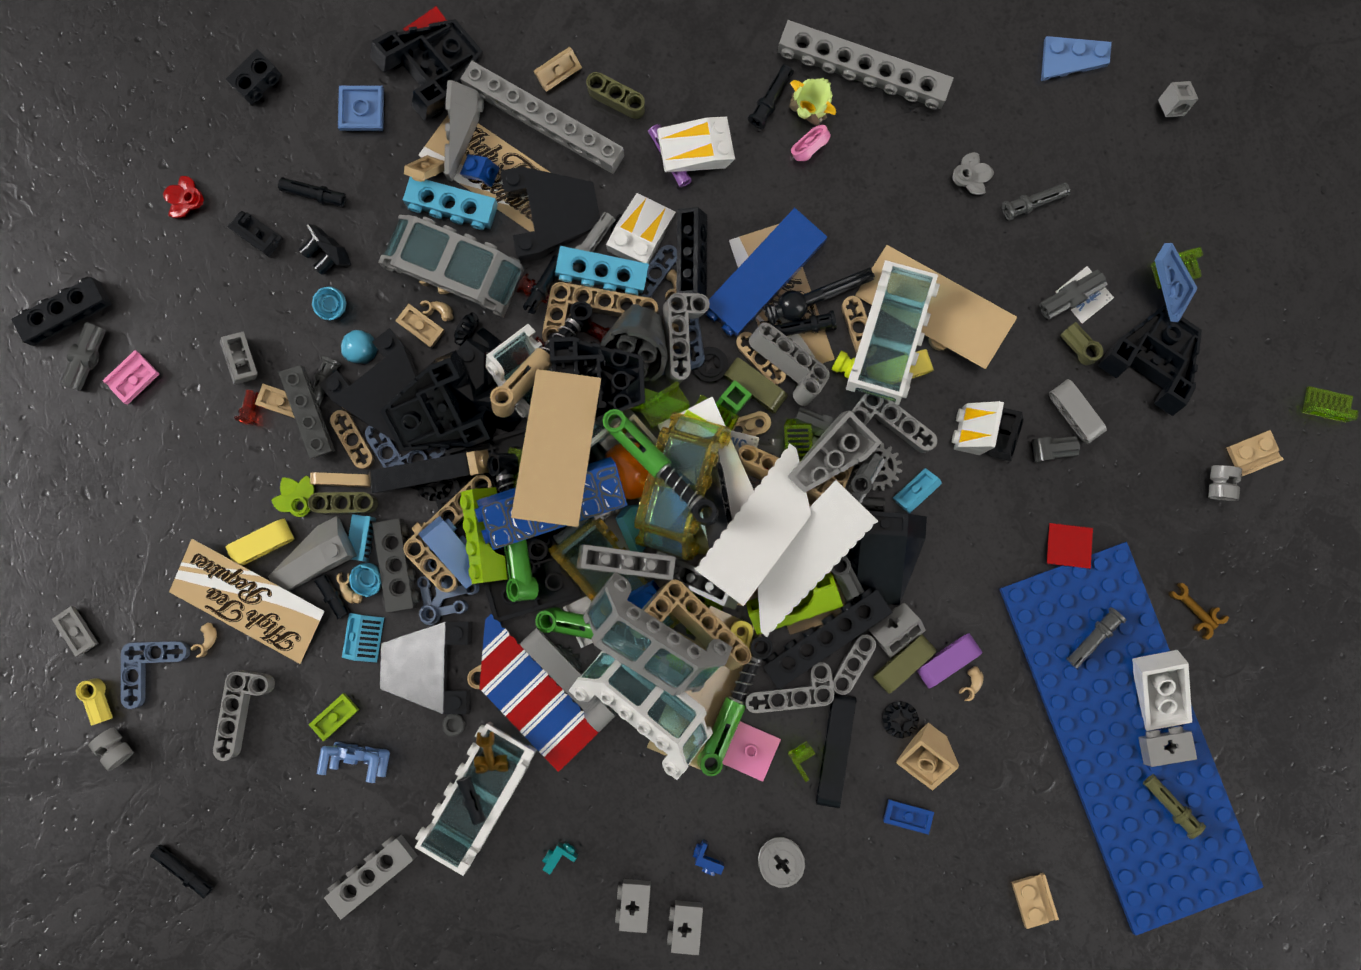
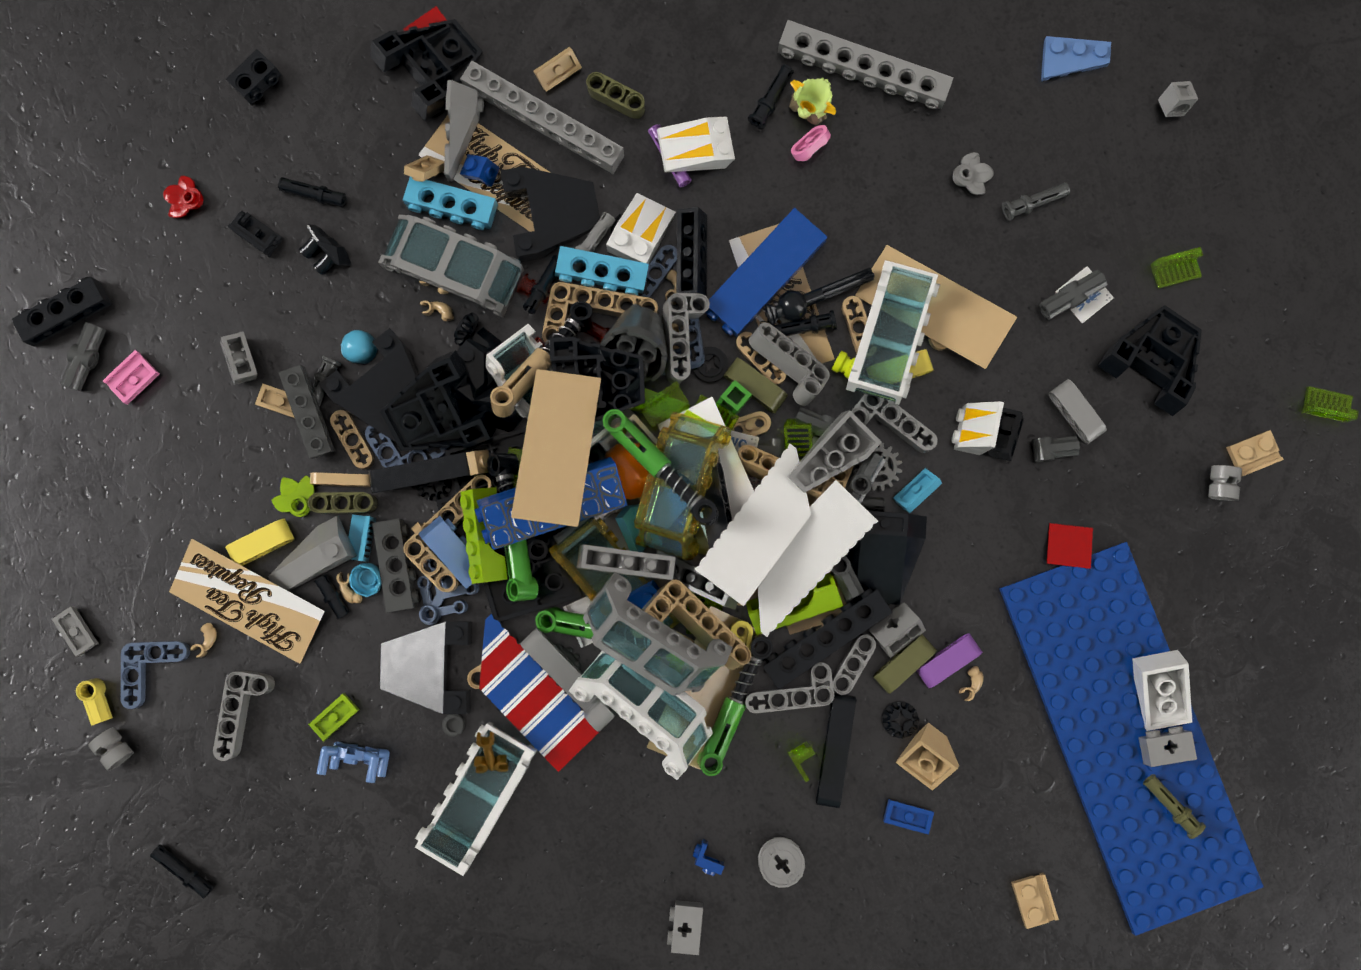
clear red pin [234,390,259,425] -> none
medium azure hair [312,287,347,320] -> none
light grey brick [324,834,418,920] -> none
medium blue plate [338,86,384,131] -> none
medium azure panel [342,613,384,662] -> none
tan plate [395,304,445,348] -> none
black pin [456,776,486,825] -> none
teal bracket [542,842,578,875] -> none
light grey brick [615,879,651,933] -> none
bright pink plate [723,721,781,781] -> none
olive piece [1060,322,1104,365] -> none
dark grey pin [1066,607,1127,669] -> none
medium blue wing [1155,243,1197,322] -> none
pearl gold bar [1169,583,1229,640] -> none

